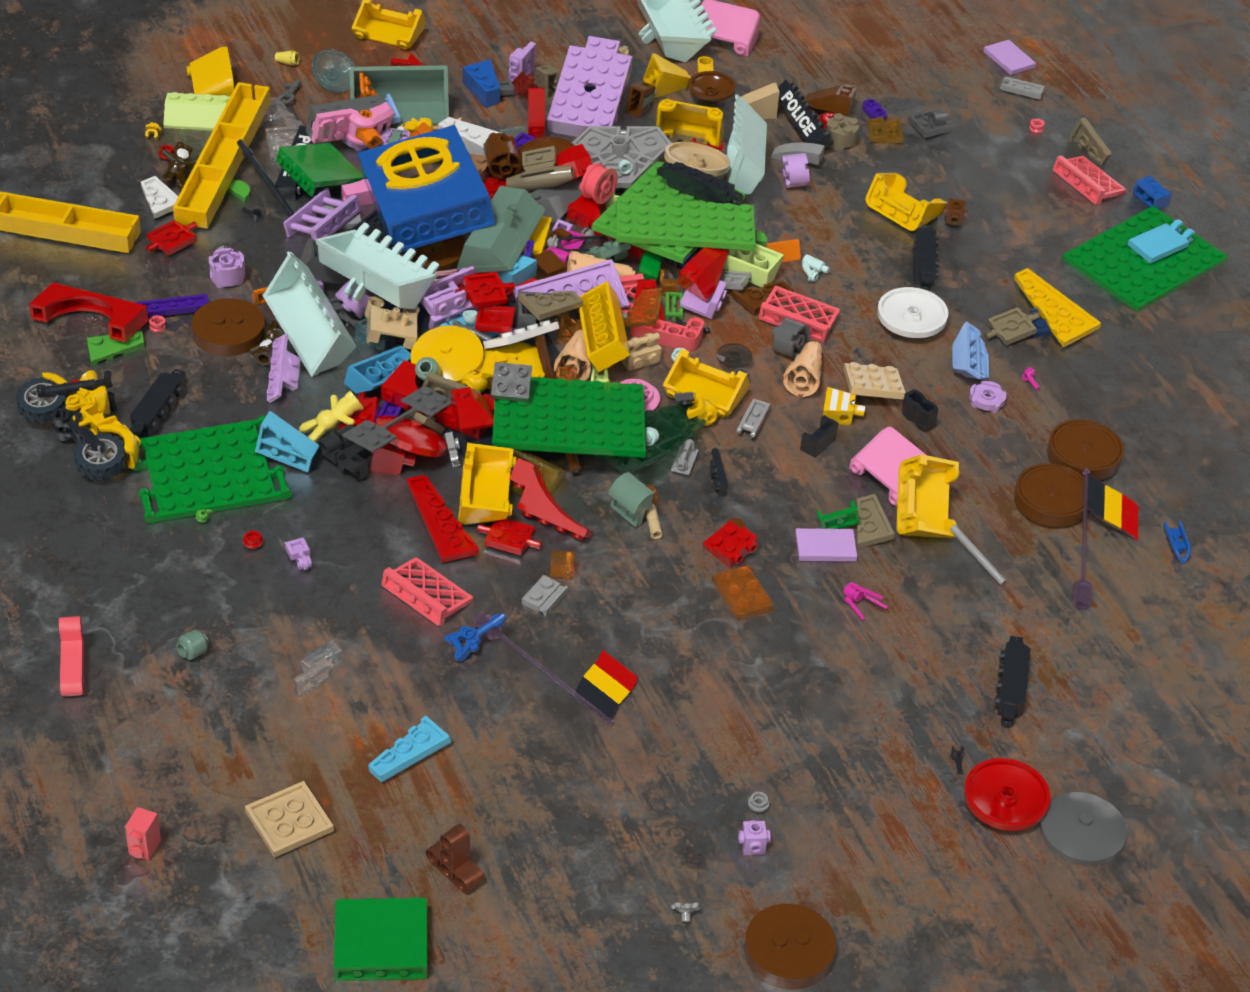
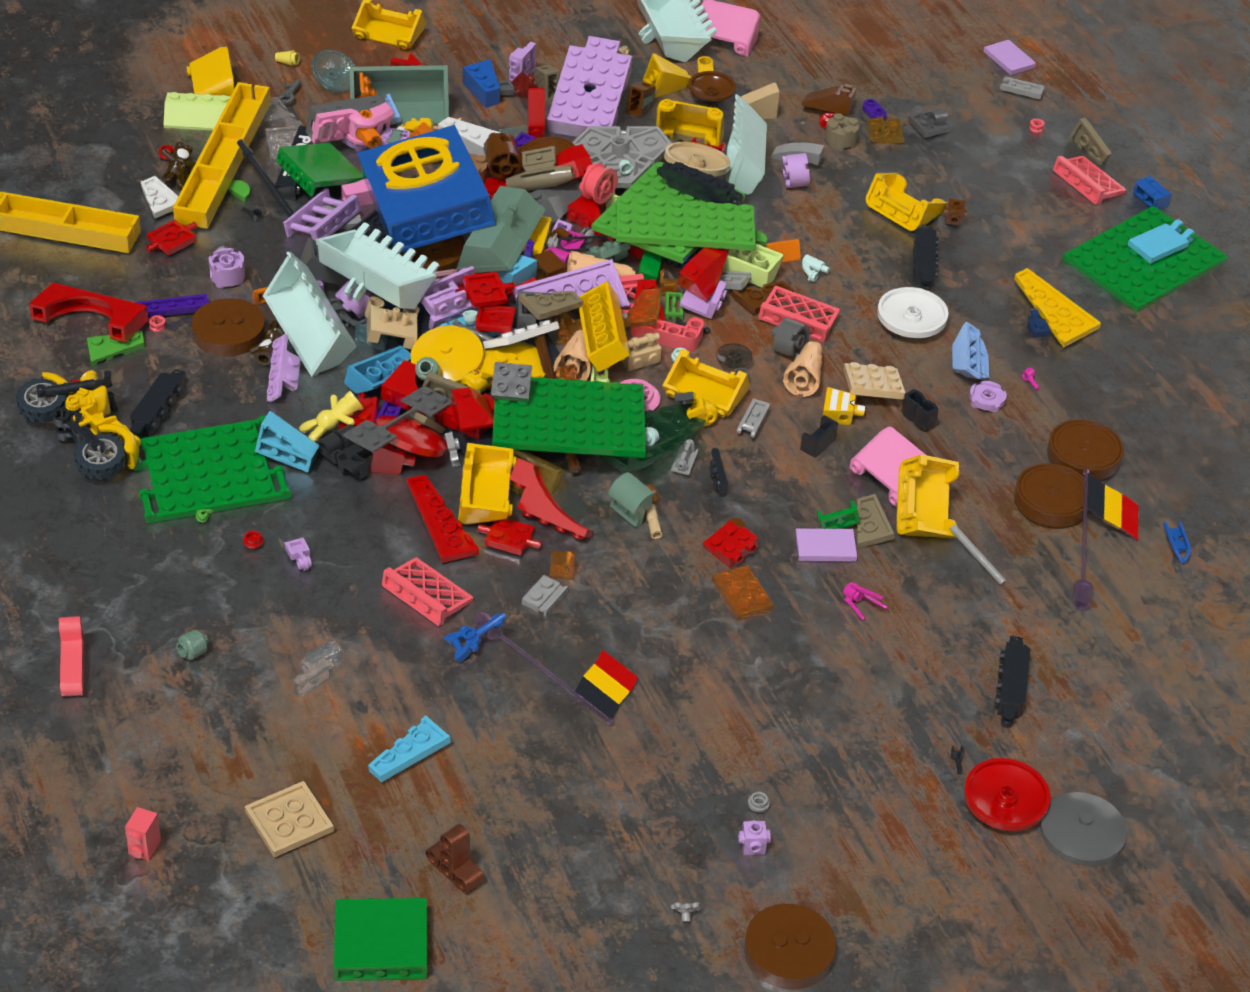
yellow plate [145,122,162,140] -> none
black brick [778,79,834,151] -> none
dark tan plate [984,307,1040,345] -> none

